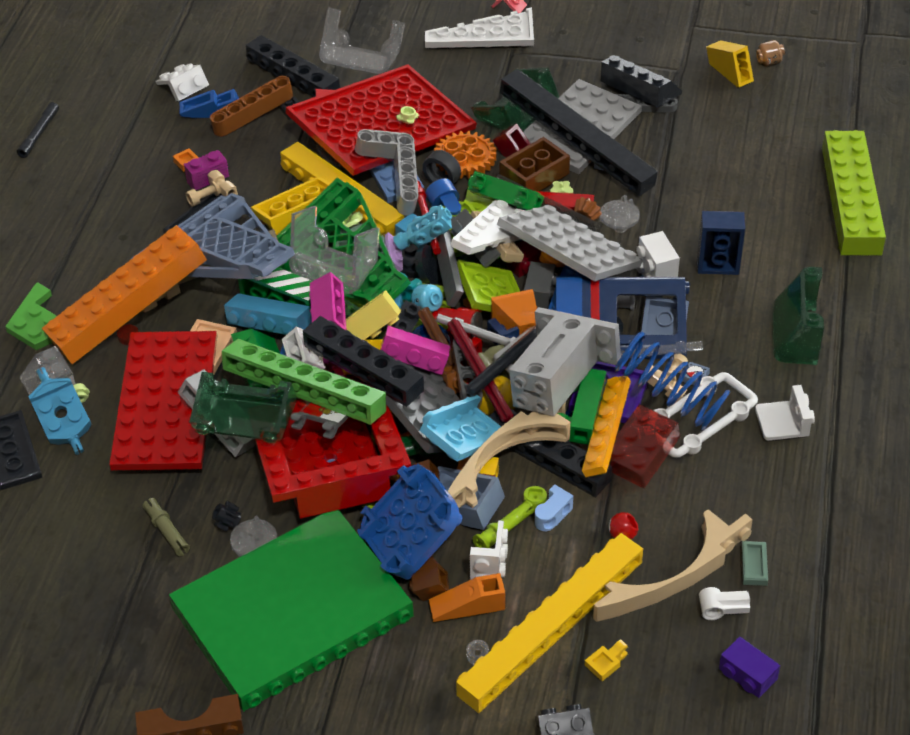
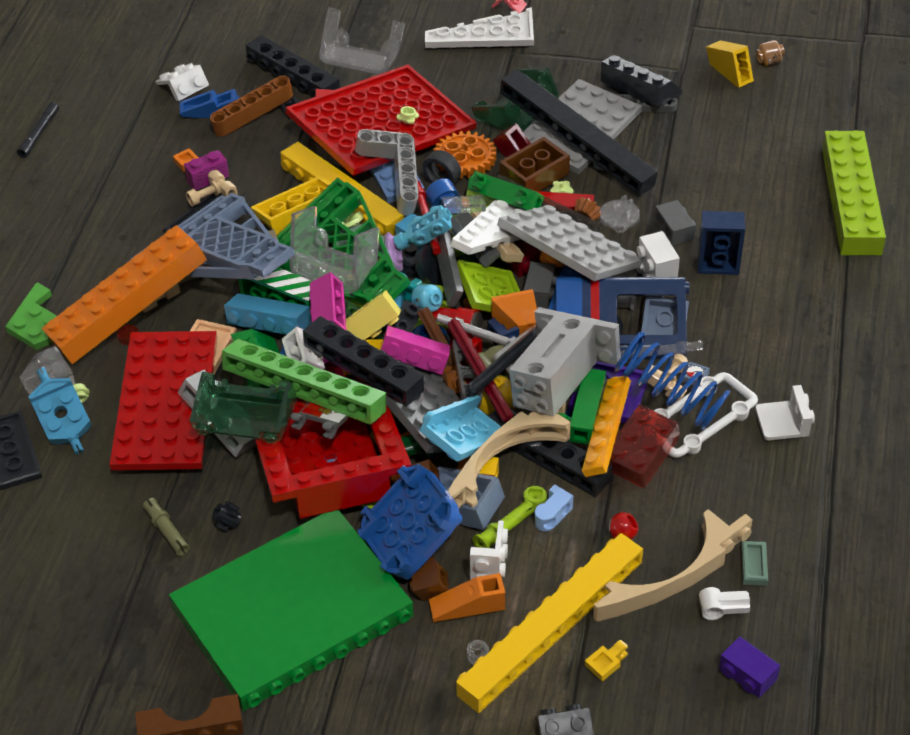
clear plate [230,516,277,557] -> none
clear green windscreen [773,267,824,365] -> none
none -> clear tile [442,195,486,214]
none -> dark grey brick [654,200,697,246]

